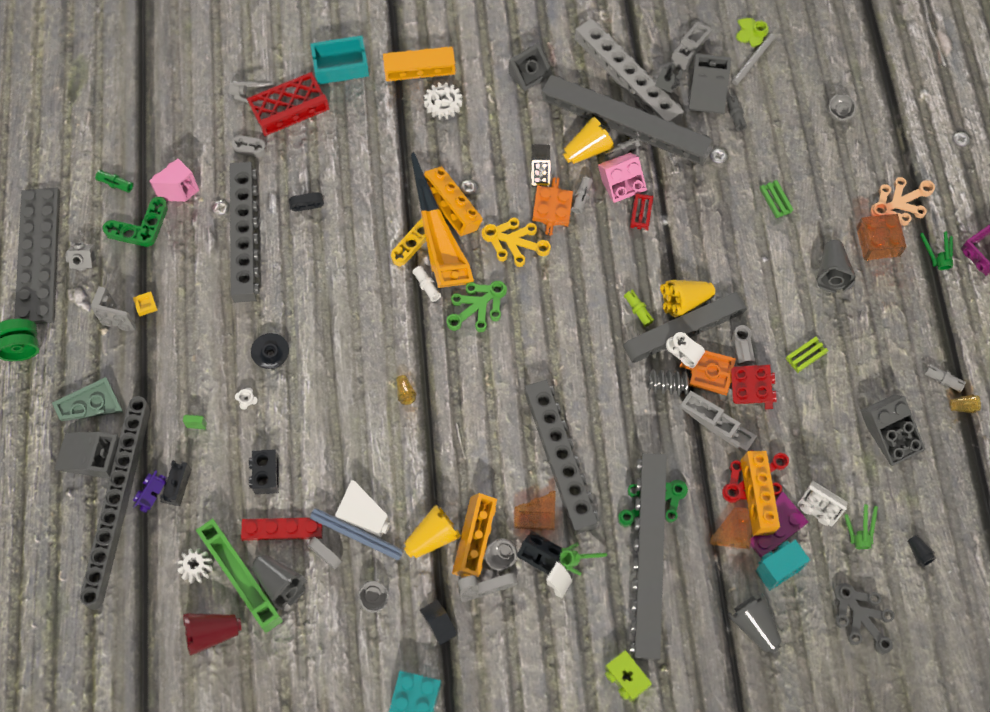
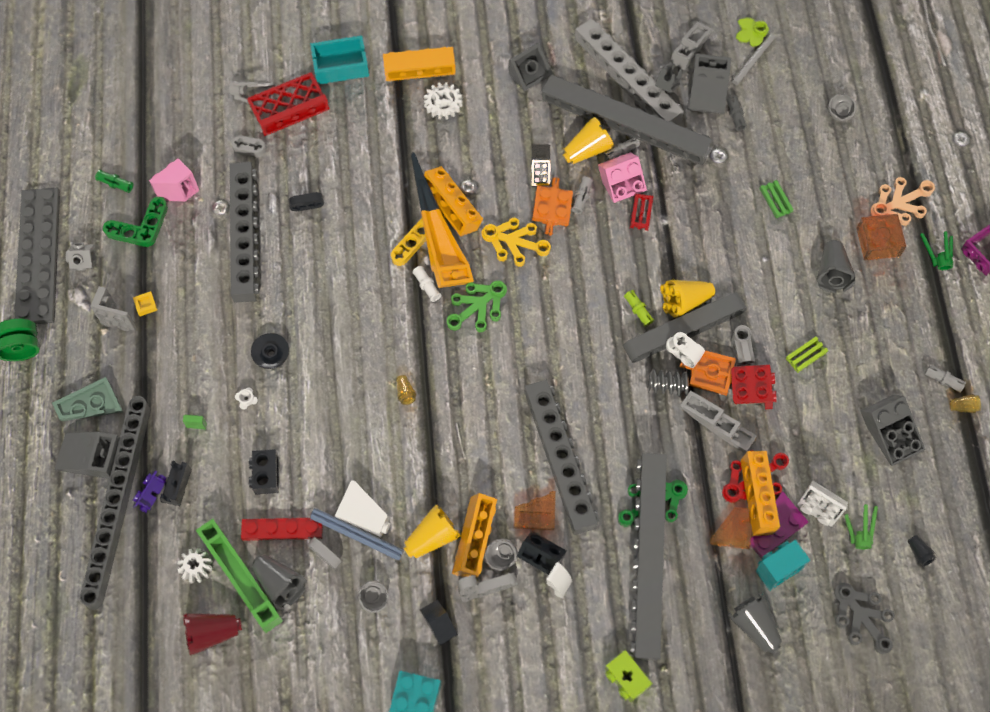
bright green plant [560,543,607,576] -> none

